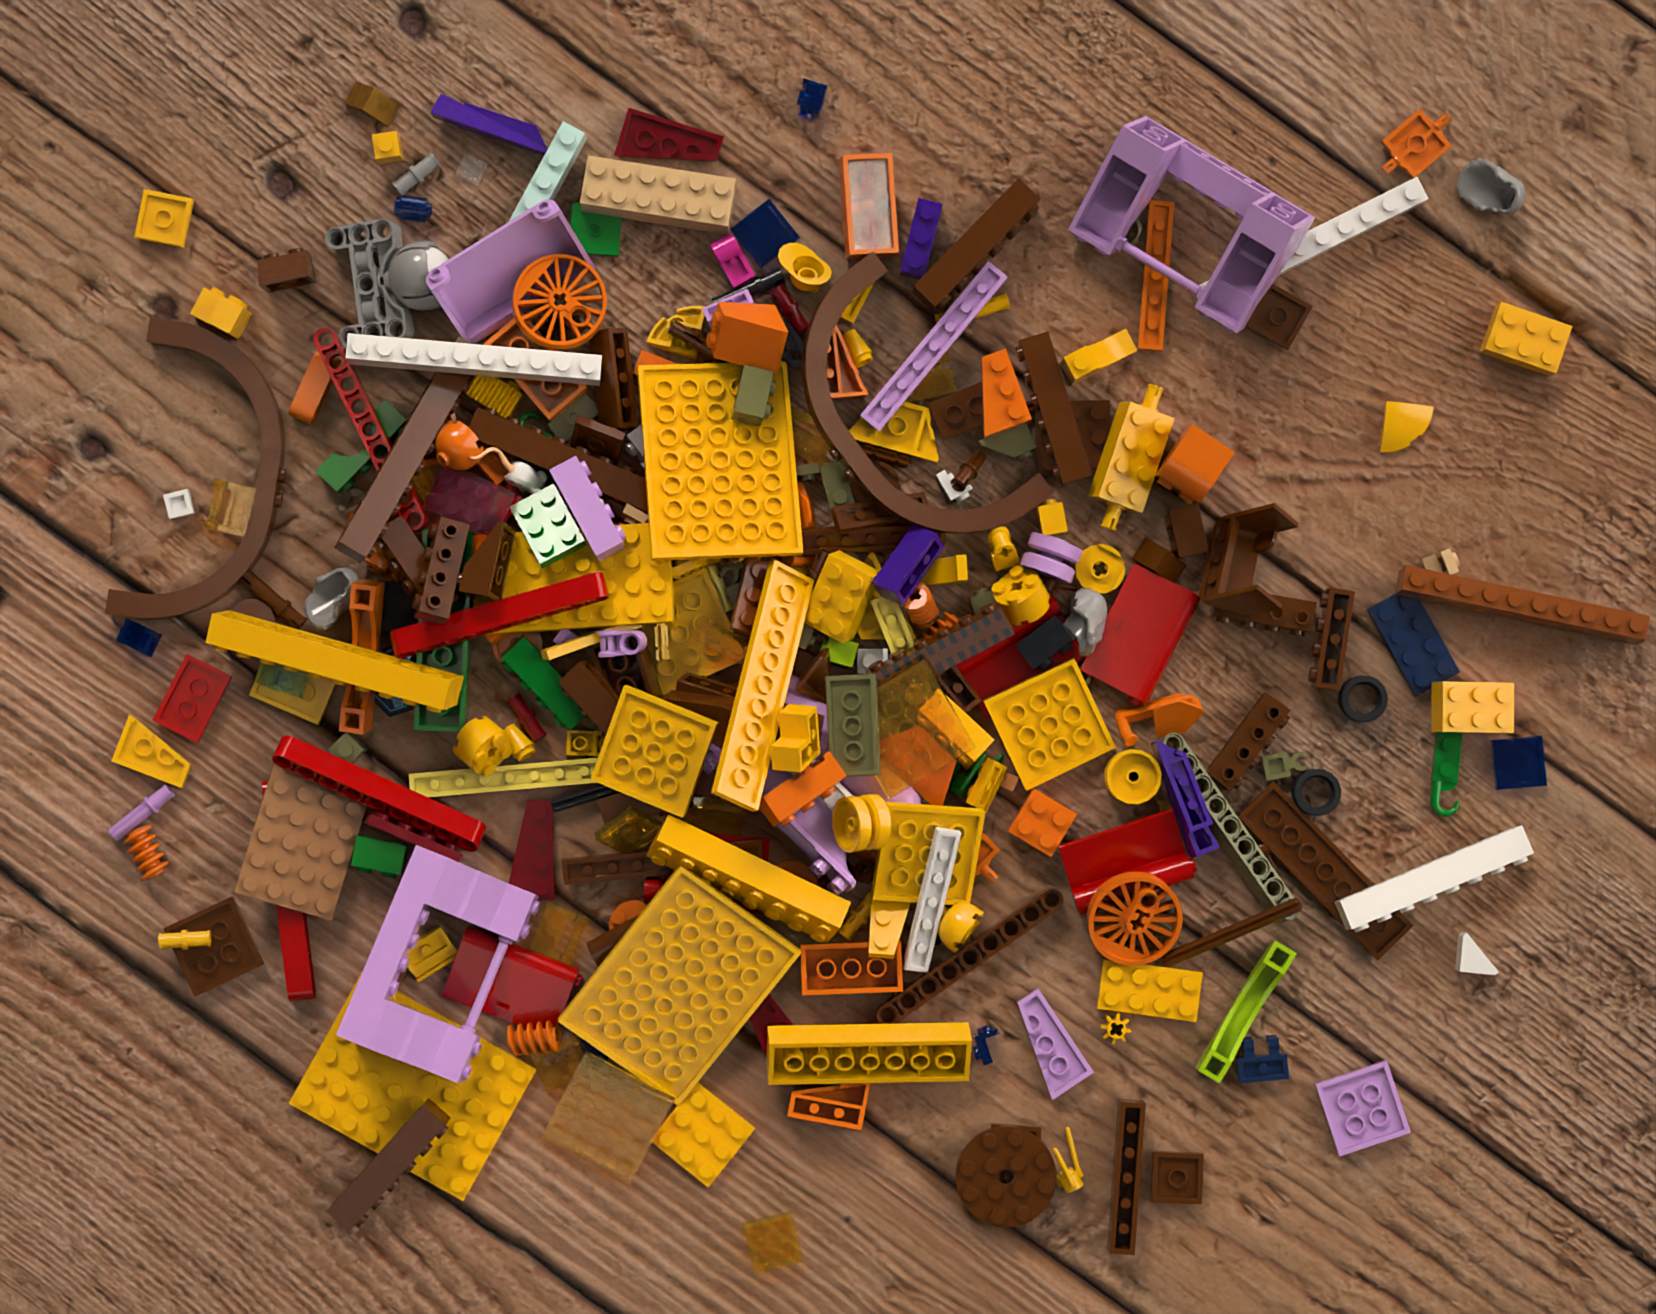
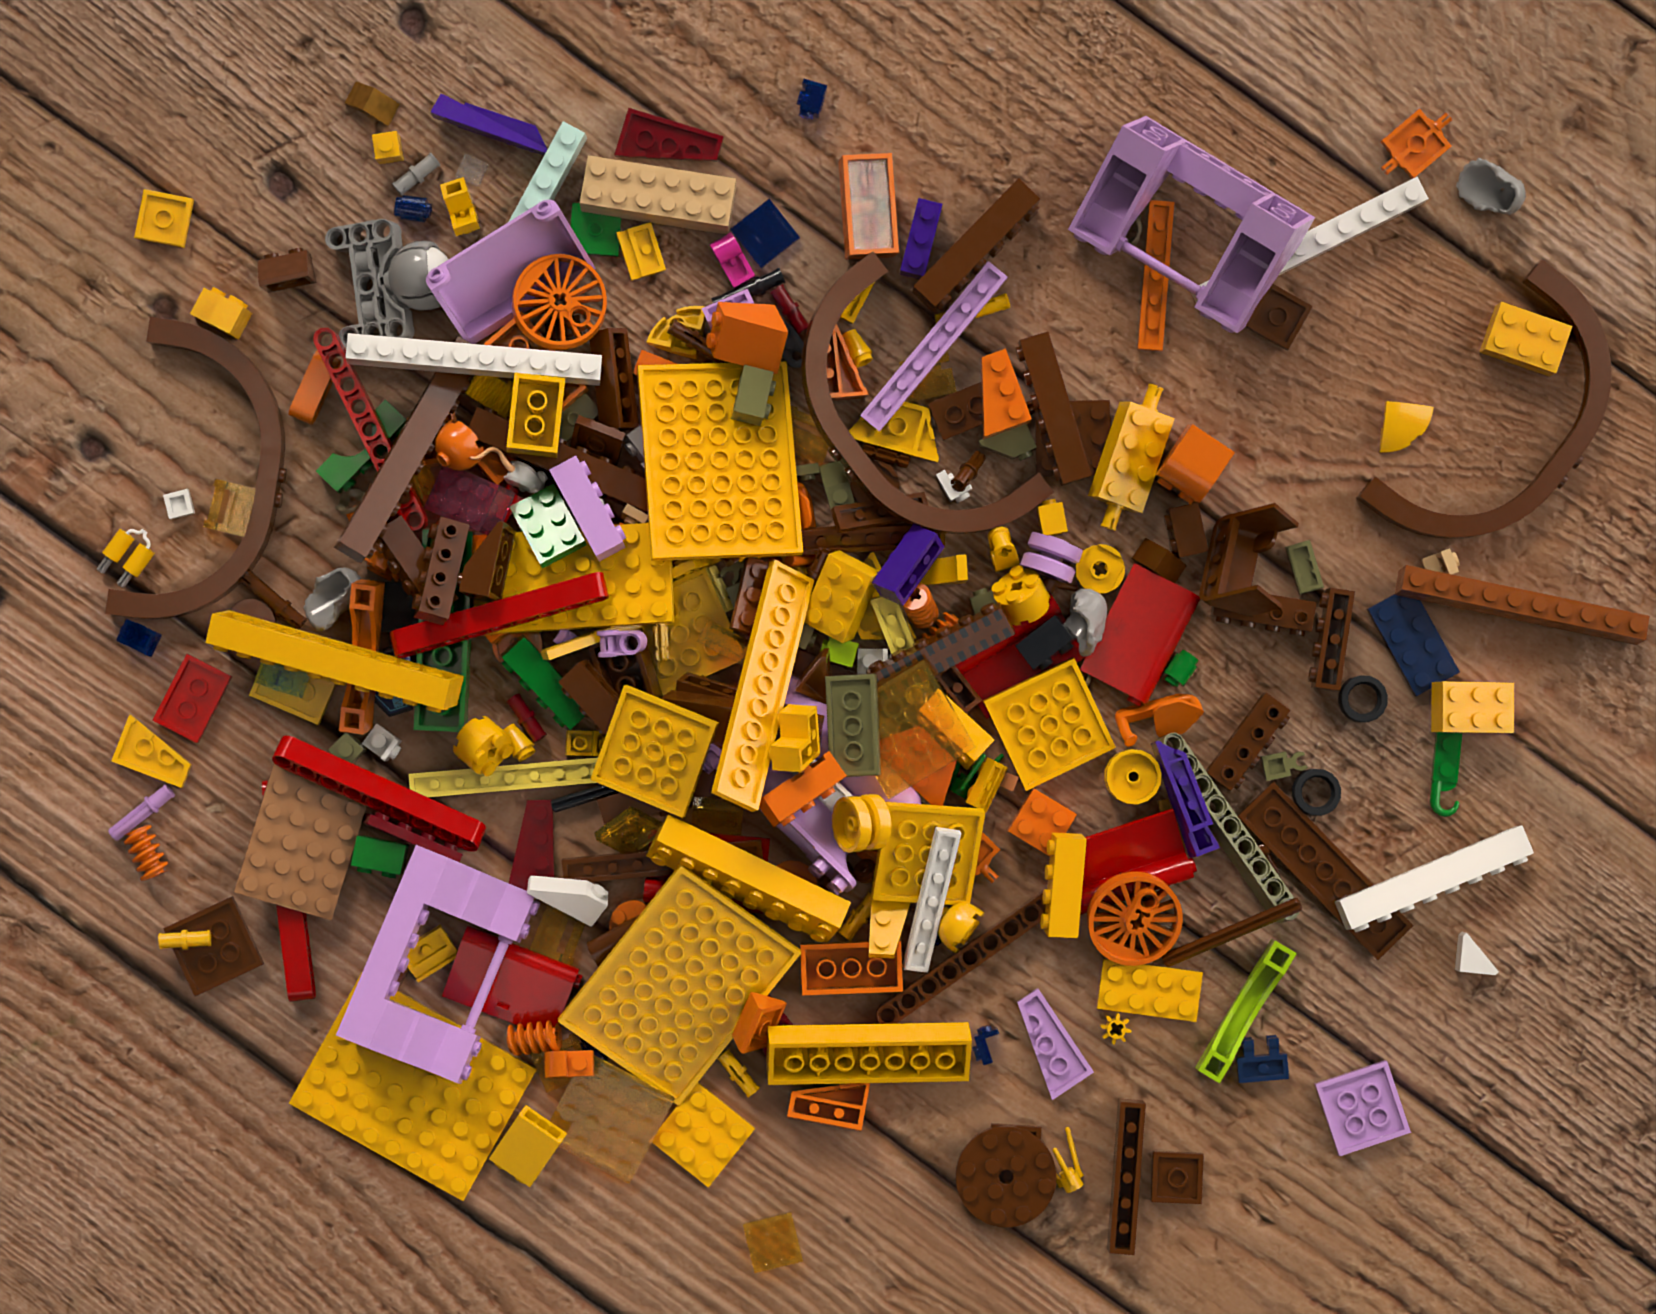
reddish brown brick [326,1098,451,1232] -> none
yellow piece [778,243,832,294] -> none
yellow arch [1059,329,1138,386] -> none
clear blue tile [1491,736,1547,790] -> none
none -> yellow piece [97,528,155,588]
none -> white bracket [362,724,402,761]
none -> yellow brick [440,177,480,236]
none -> yellow brick [489,1105,567,1187]
none -> yellow brick [506,373,565,458]
none -> white slope [527,876,608,927]
none -> orange brick [544,1050,594,1079]
none -> yellow plate [616,222,666,281]
none -> yellow pin [717,1049,760,1098]
none -> orange slope [732,992,787,1054]
none -> yellow brick [1040,833,1087,938]
none -> green brick [1163,649,1199,688]
none -> olive plate [1285,540,1324,595]
none -> reddish brown arch [1356,259,1611,539]

